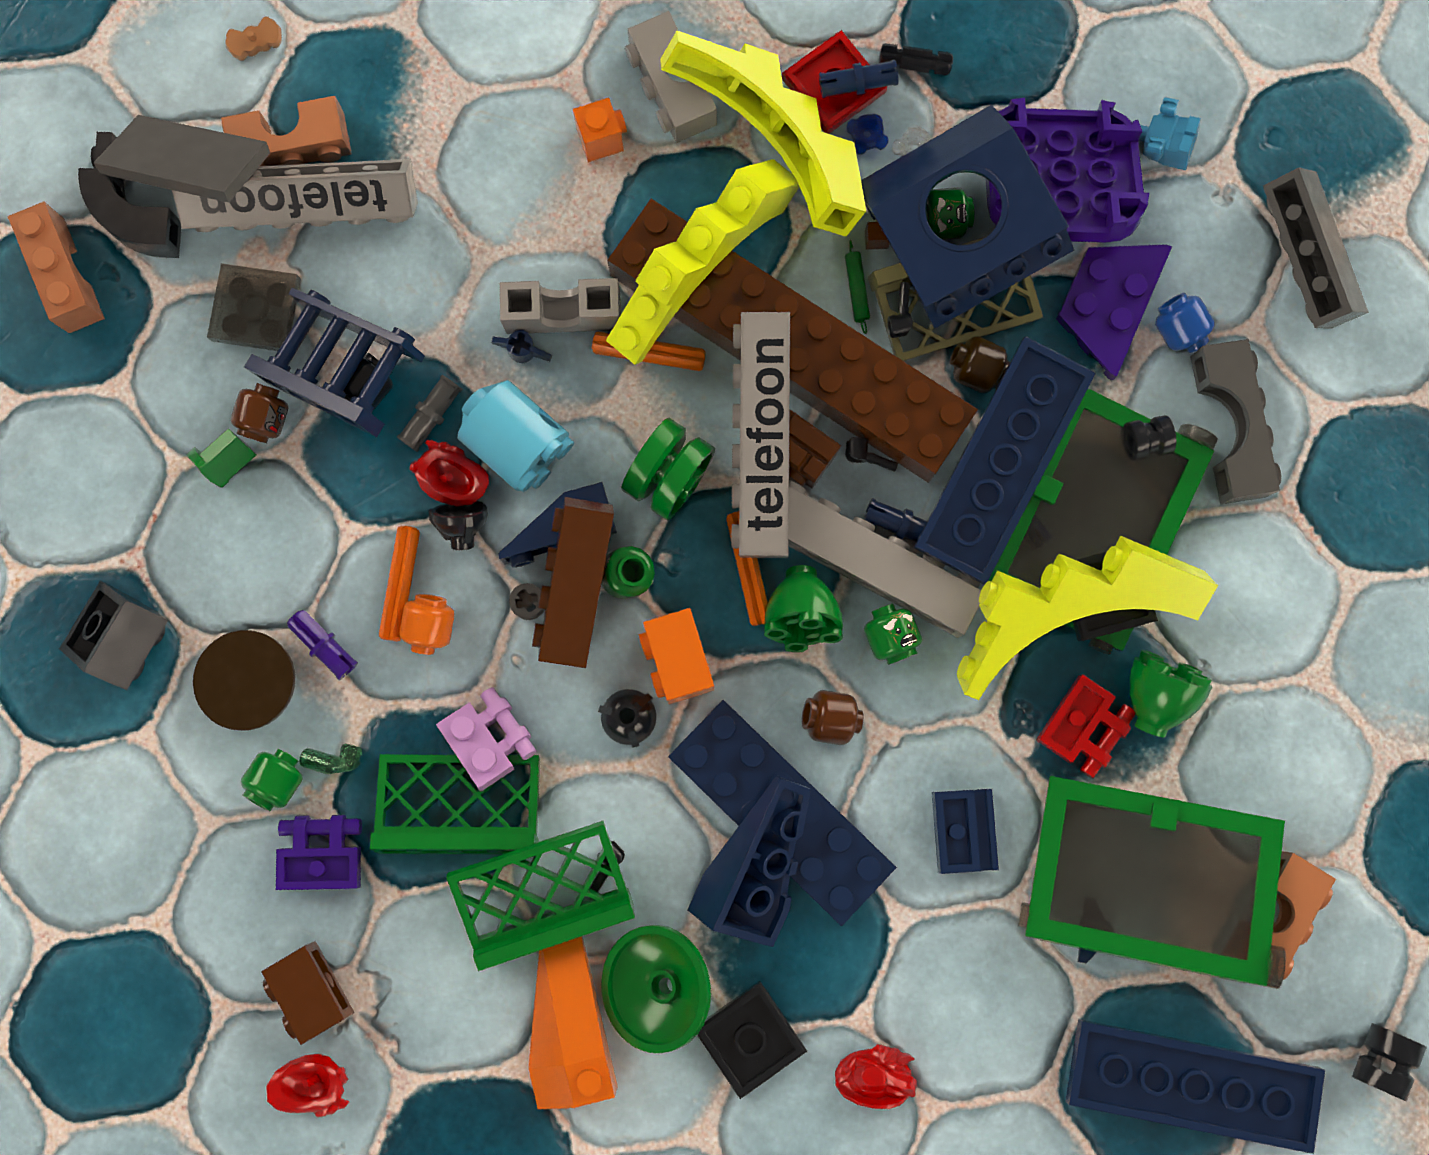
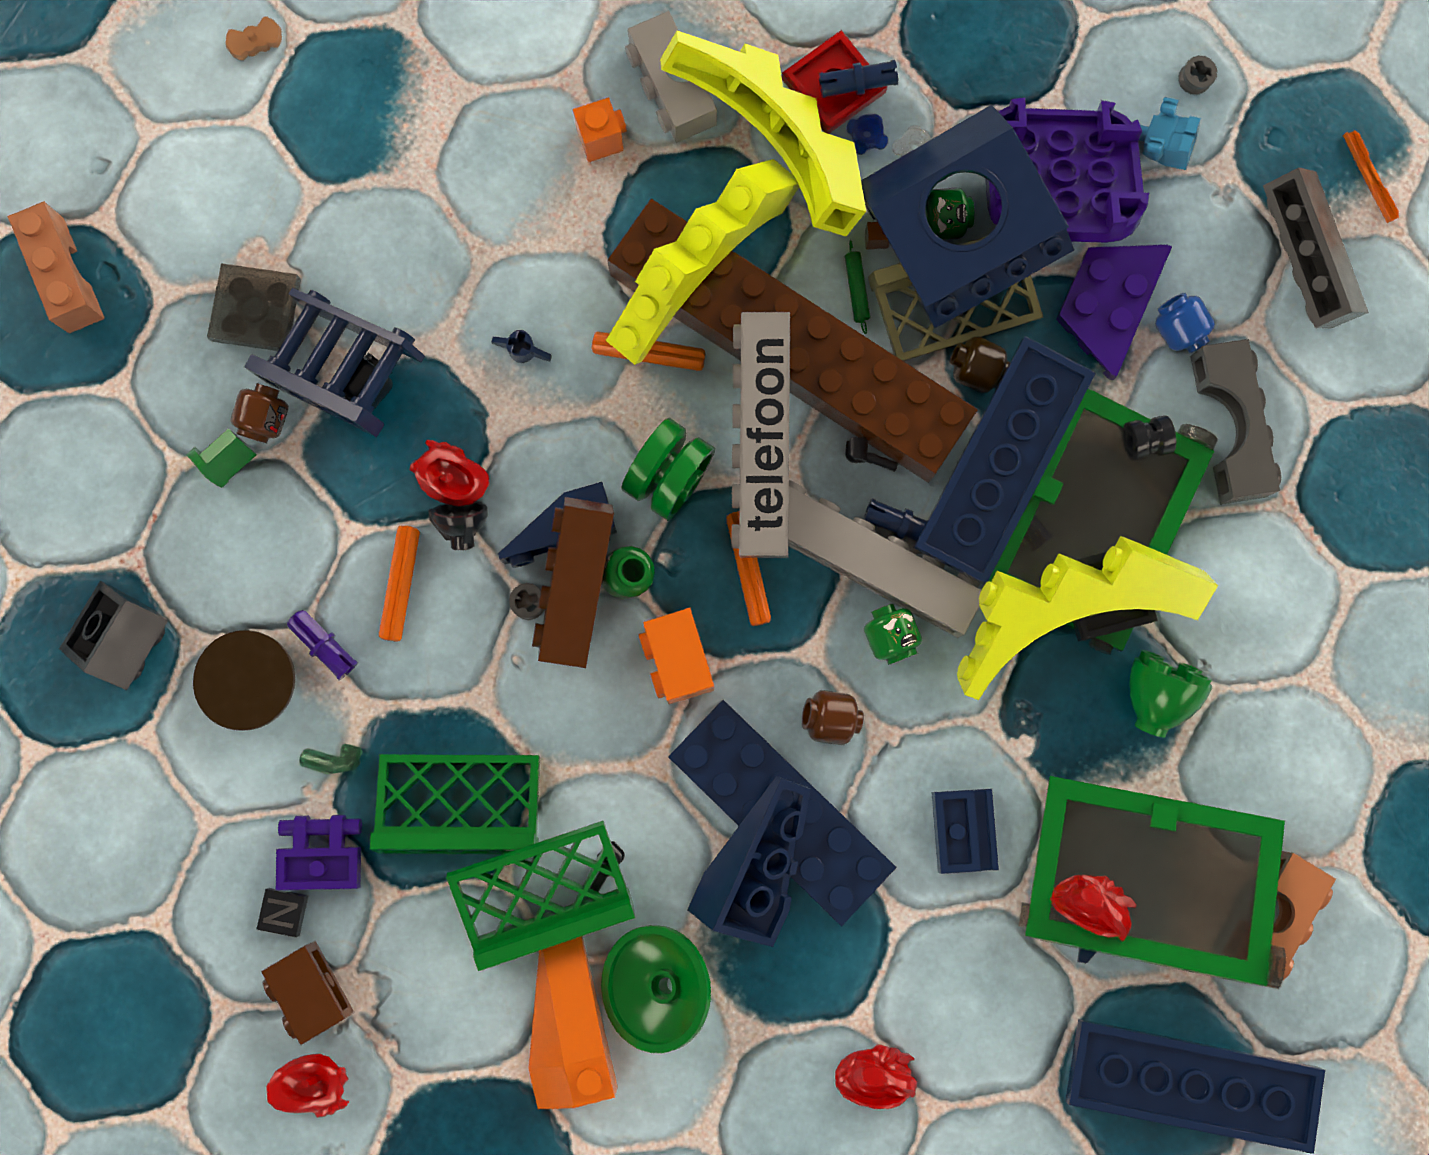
black arch [78,132,181,258] -> none
dark grey tile [94,115,271,203] -> none
light grey brick [172,159,418,232] -> none
nougat arch [221,96,352,166] -> none
green head [241,749,303,812] -> none
dark grey pin [397,375,463,452] -> none
orange head [399,594,455,655] -> none
lavender plate [436,687,537,792] -> none
medium azure cylinder [457,380,574,492] -> none
light grey arch [500,278,621,334] -> none
black piece [598,689,656,748] -> none
black tile [697,981,807,1099] -> none
green piece [764,565,843,653] -> none
reddish brown brick [789,409,841,489] -> none
black axle [879,43,953,76] -> none
black hand [887,282,913,338] -> none
red plate [1036,674,1136,779] -> none
black wheel [1352,1023,1427,1102] -> none
none -> black tile [256,888,308,937]
none -> red hat [1050,875,1136,942]
none -> dark grey bush [1178,55,1217,95]
none -> orange piece [1343,130,1399,223]

